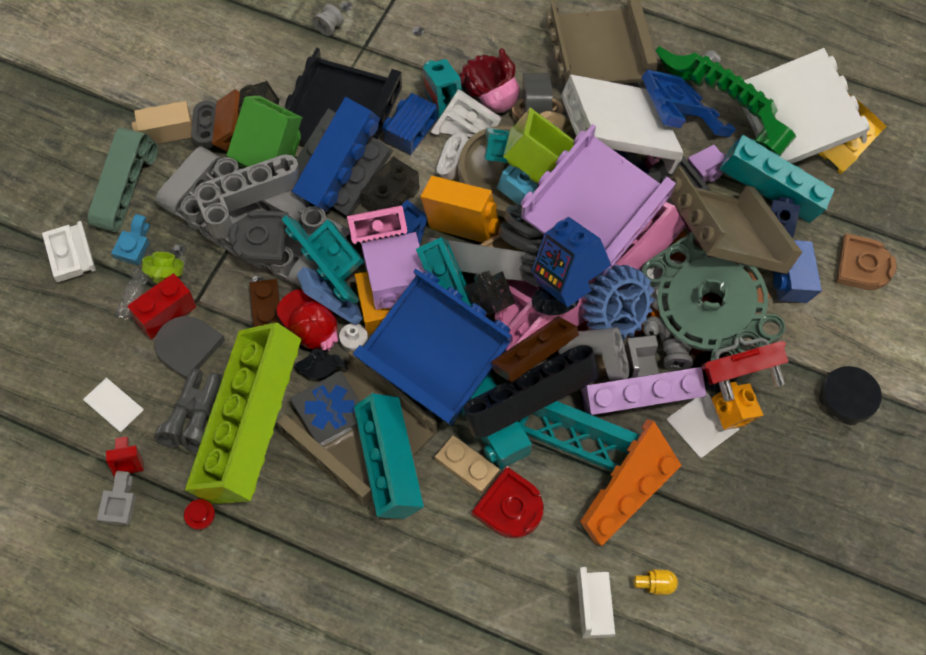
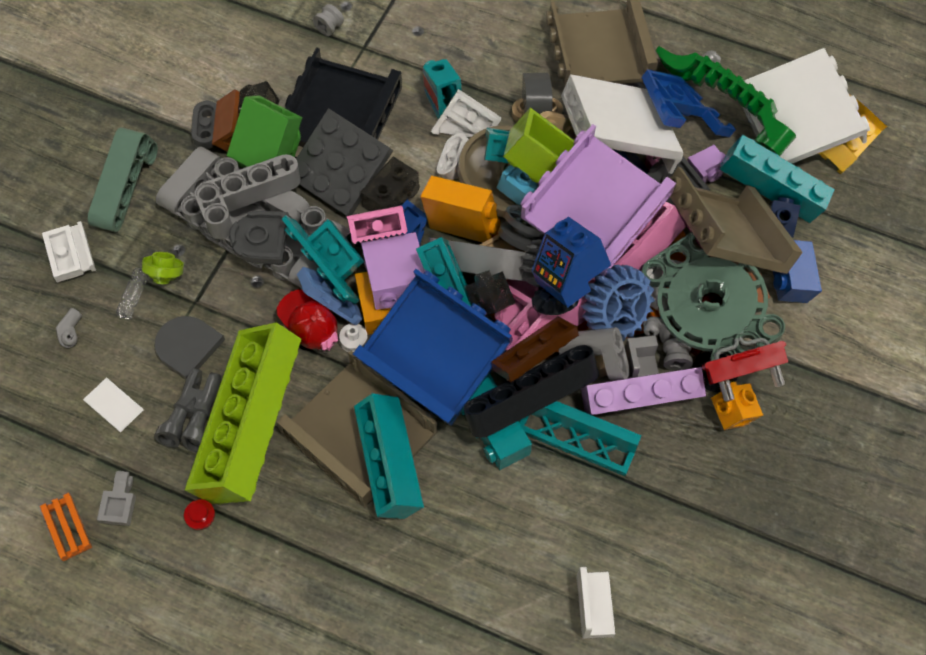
red tile [106,436,144,477] -> none
dark azure plate [111,214,150,266] -> none
red brick [127,273,197,340] -> none
tan brick [132,101,192,144] -> none
reddish brown plate [249,279,283,327] -> none
dark grey tile [290,371,360,446] -> none
blue brick [292,97,381,212] -> none
black piece [295,349,348,380] -> none
blue brick [382,93,437,154] -> none
tan plate [435,435,500,496] -> none
dark red hair [460,48,520,113] -> none
red tile [471,466,544,539] -> none
orange wing [580,419,682,546] -> none
yellow cylinder [634,569,678,595] -> none
white sticker [667,392,739,458] -> none
black tile [819,366,882,426] -> none
medium nougat tile [836,233,897,290] -> none
none -> orange tile [40,493,92,561]
none -> light grey arm [56,308,82,348]

